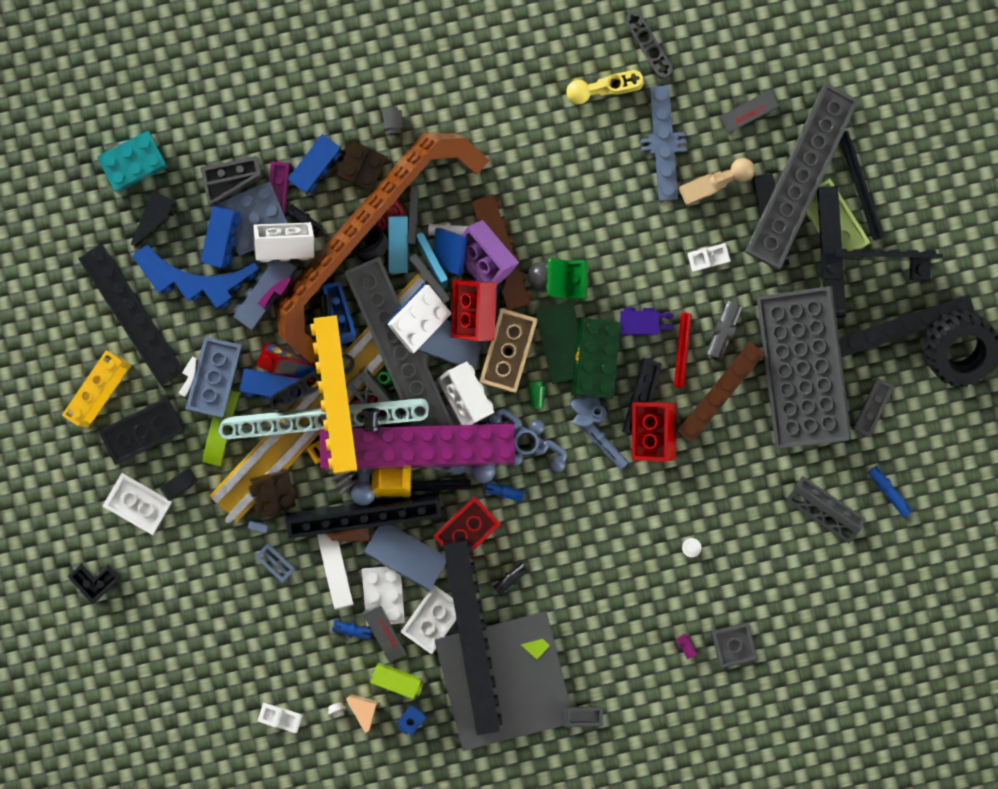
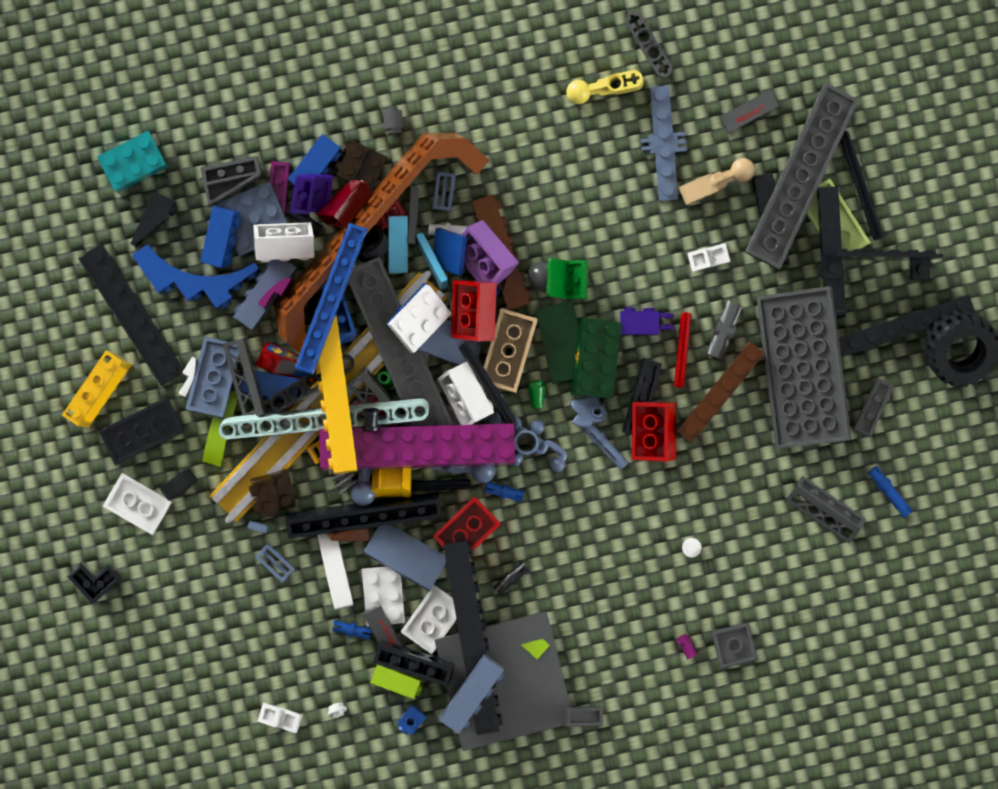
light nougat slope [346,694,378,733] -> none
dark grey tile [409,254,450,305] -> none
none -> dark grey fence [223,337,266,416]
none -> dark purple slope [290,174,333,214]
none -> blue tile [295,223,368,375]
none -> dark red slope [315,180,373,229]
none -> black brick [373,640,456,687]
none -> sand blue tile [432,171,456,212]
none -> sand blue brick [439,654,504,734]
none -> black axle [459,342,516,424]

